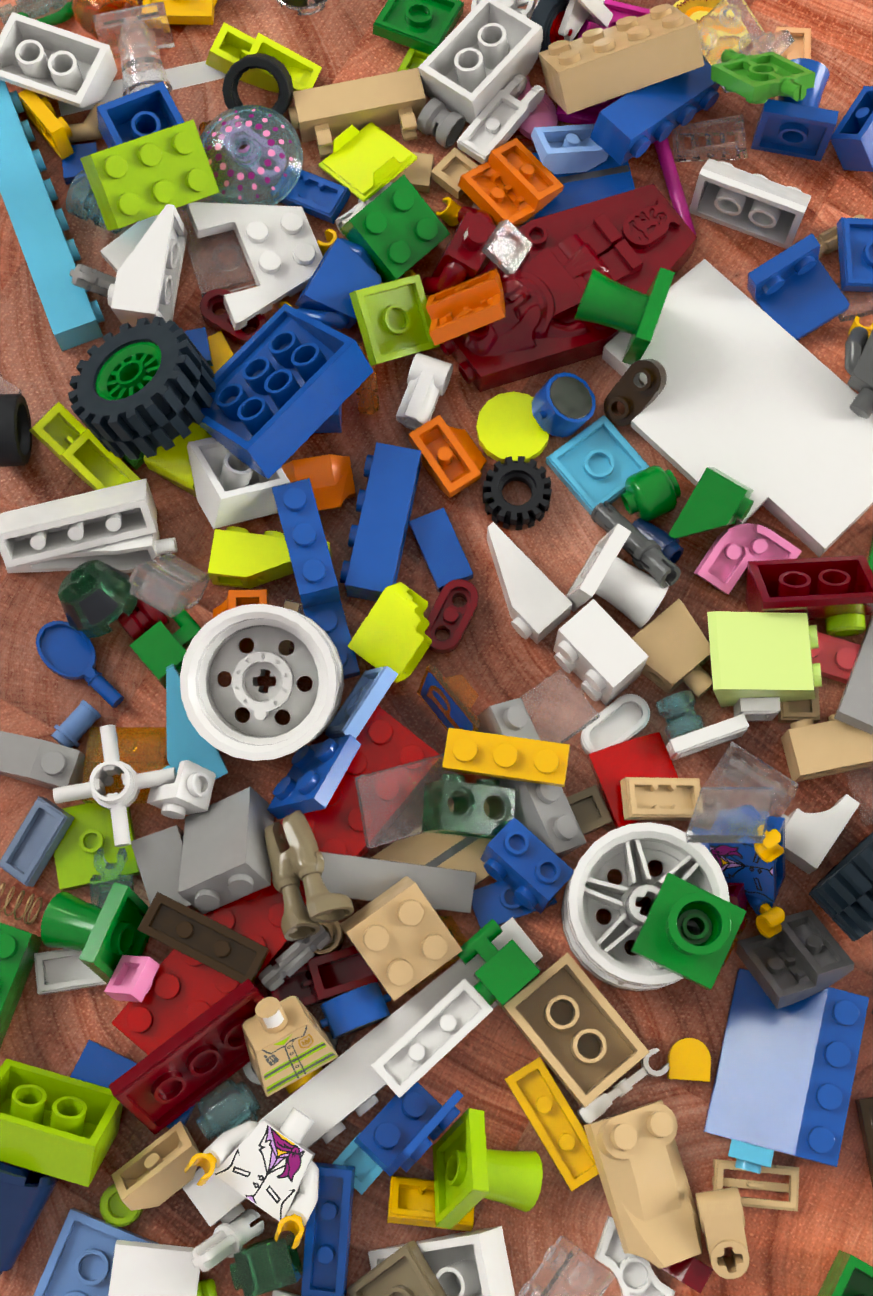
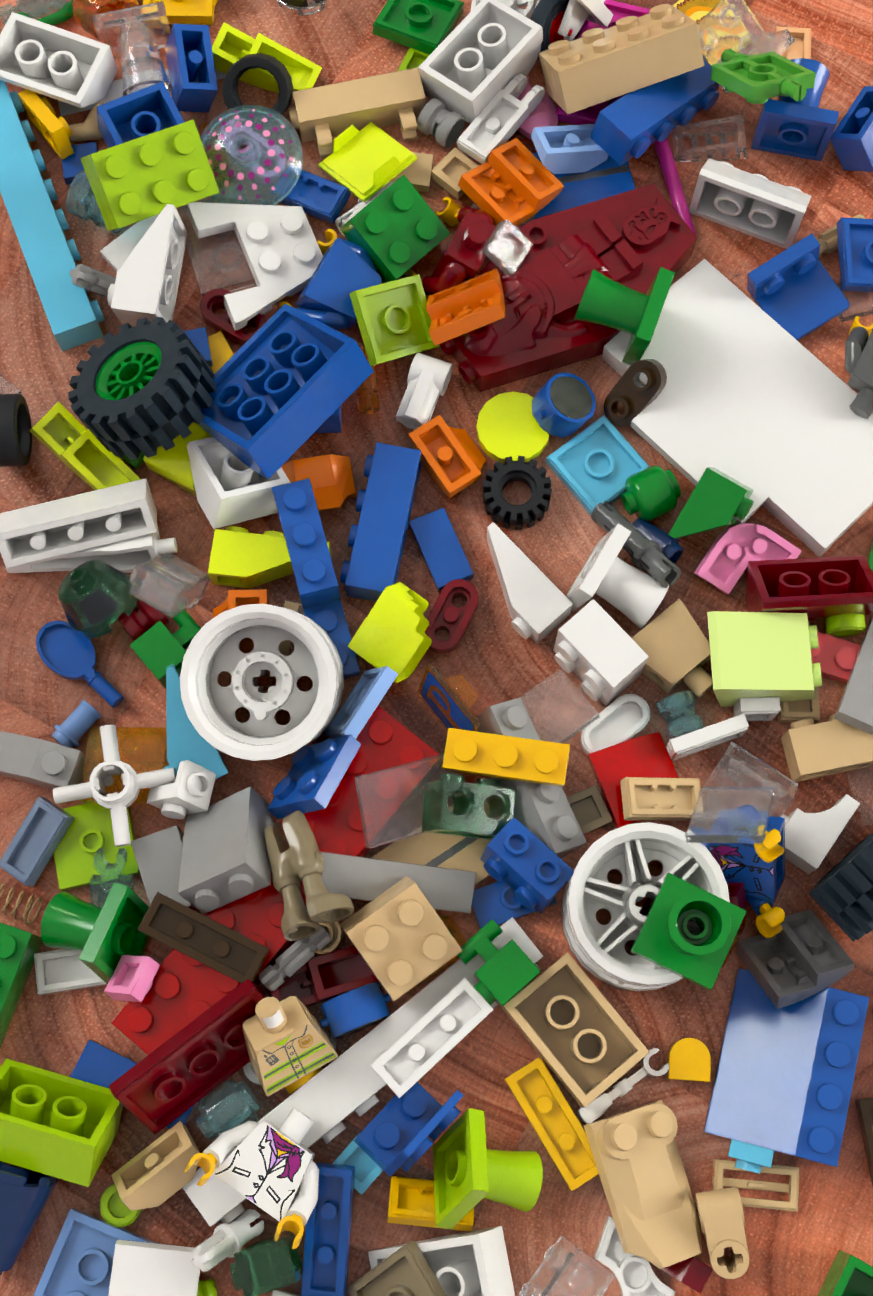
none -> blue brick [165,23,218,113]

